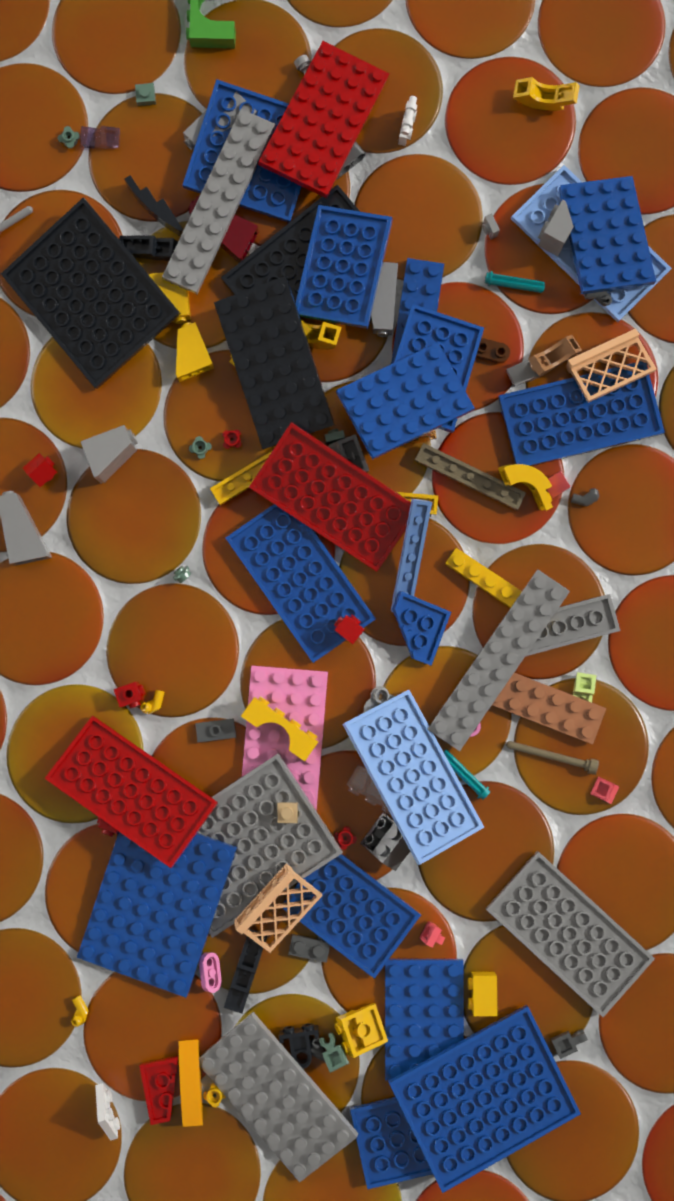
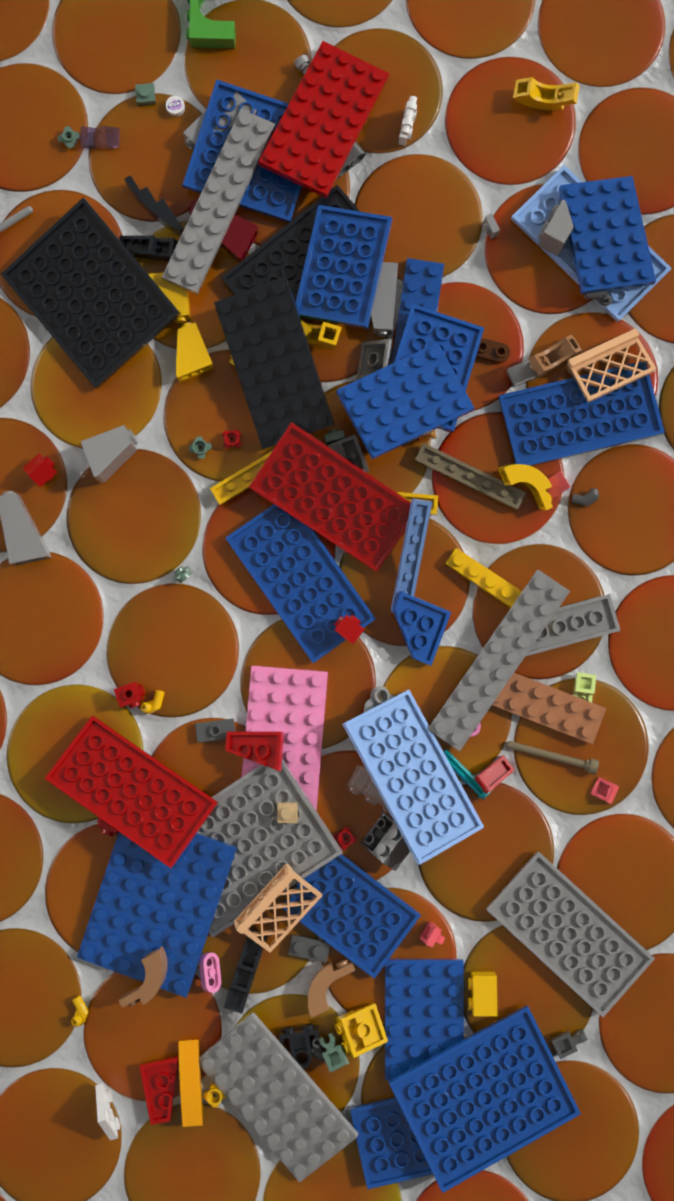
yellow arch [241,696,319,761] -> none
teal axle [484,271,545,293] -> none
none -> medium nougat arch [119,946,168,1008]
none -> white tile [166,96,185,117]
none -> red wing [225,731,284,772]
none -> medium nougat arch [308,959,355,1018]
none -> light grey slope [356,339,392,380]
none -> tile [474,755,515,794]

